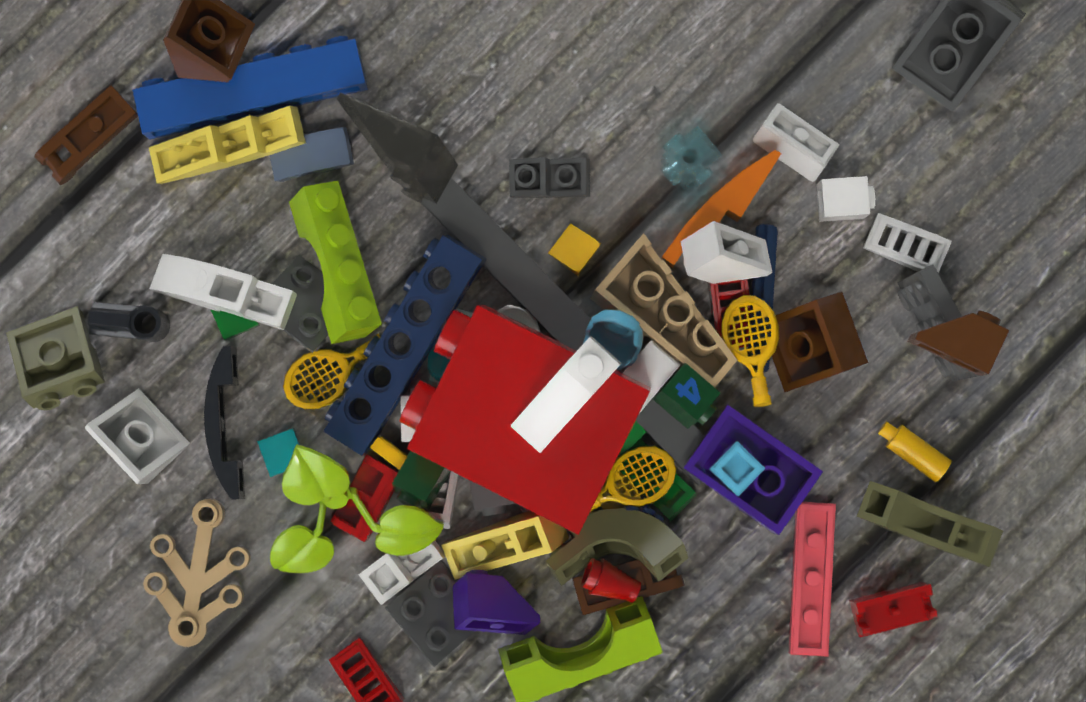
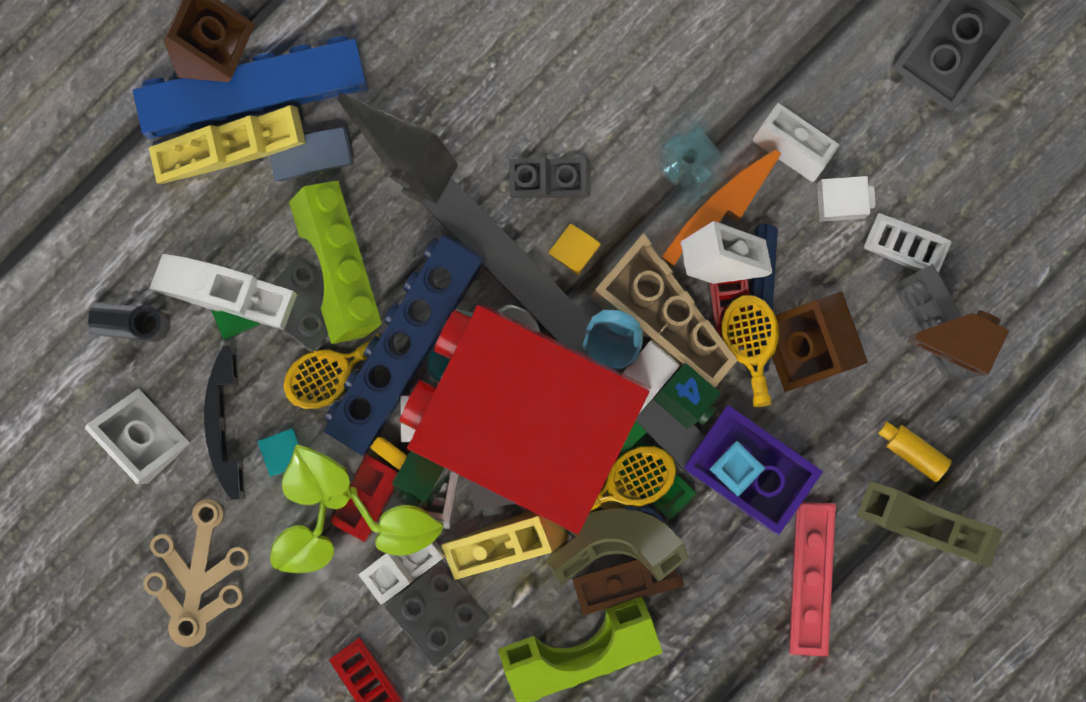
olive plate [6,306,105,411] -> none
reddish brown plate [34,85,138,185] -> none
dark purple slope [453,570,541,635] -> none
white slope [511,336,621,453] -> none
red cone [581,558,641,603] -> none
red hinge [849,582,938,638] -> none

